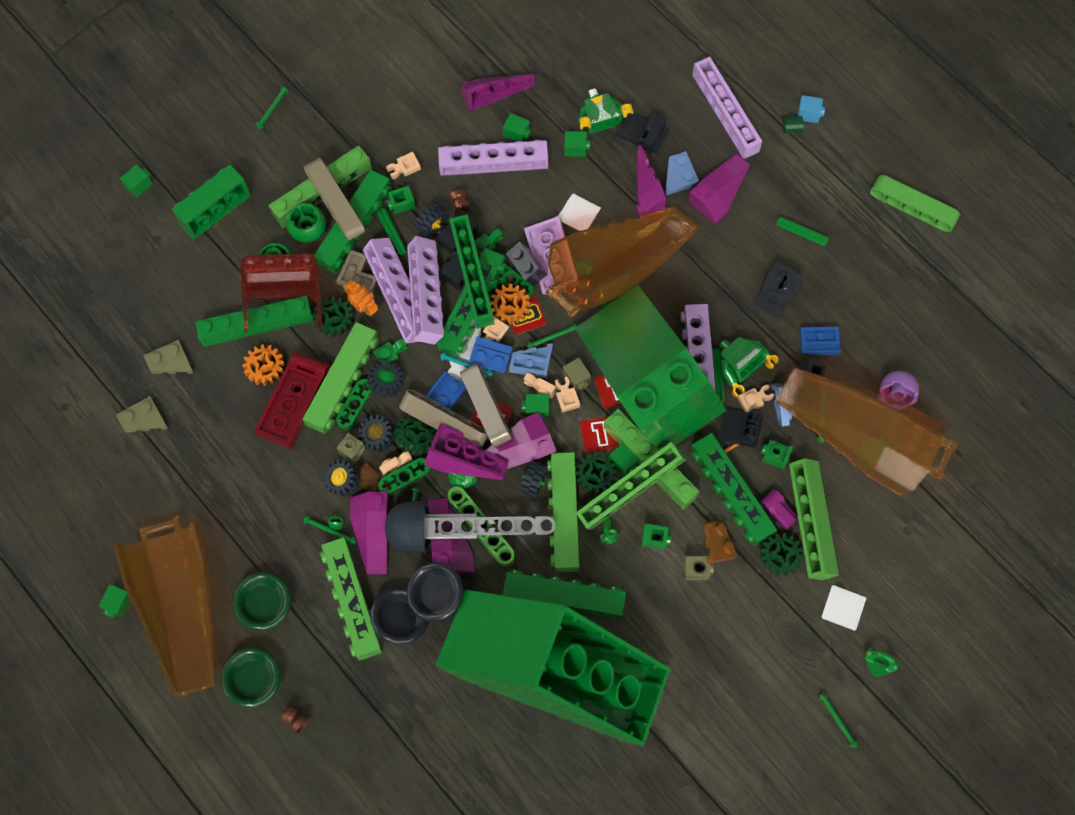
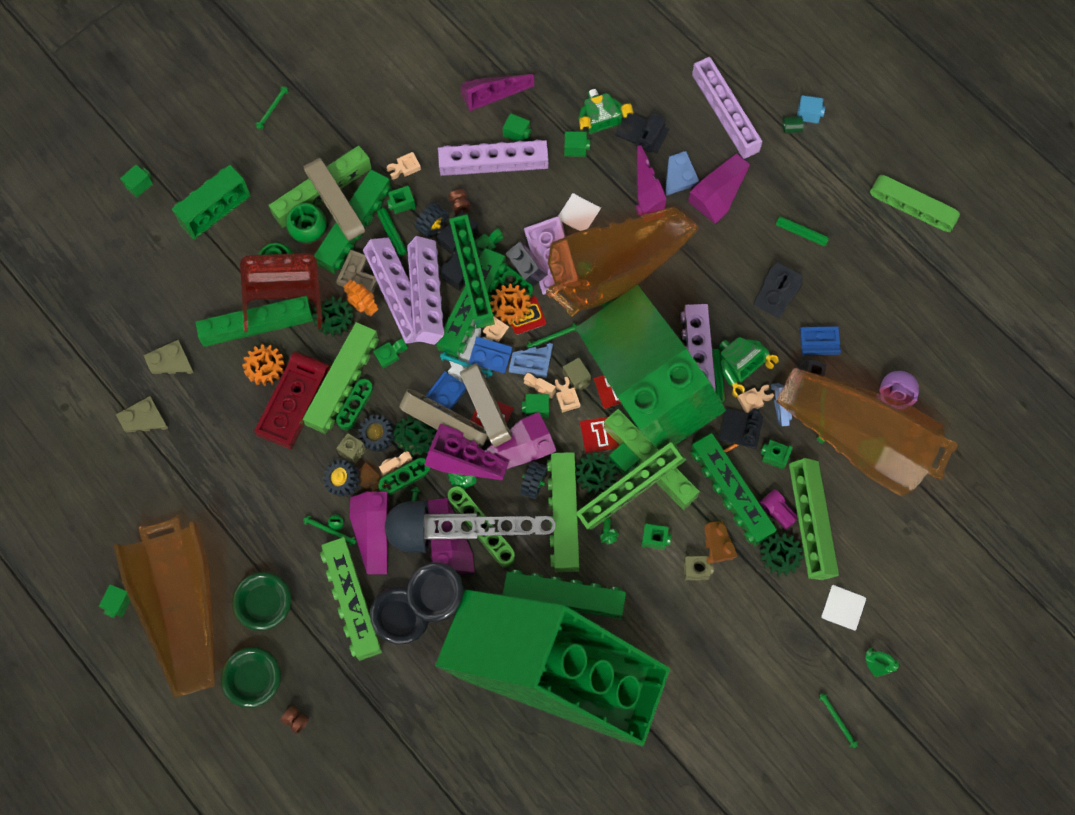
black wheel [367,361,404,398] -> none

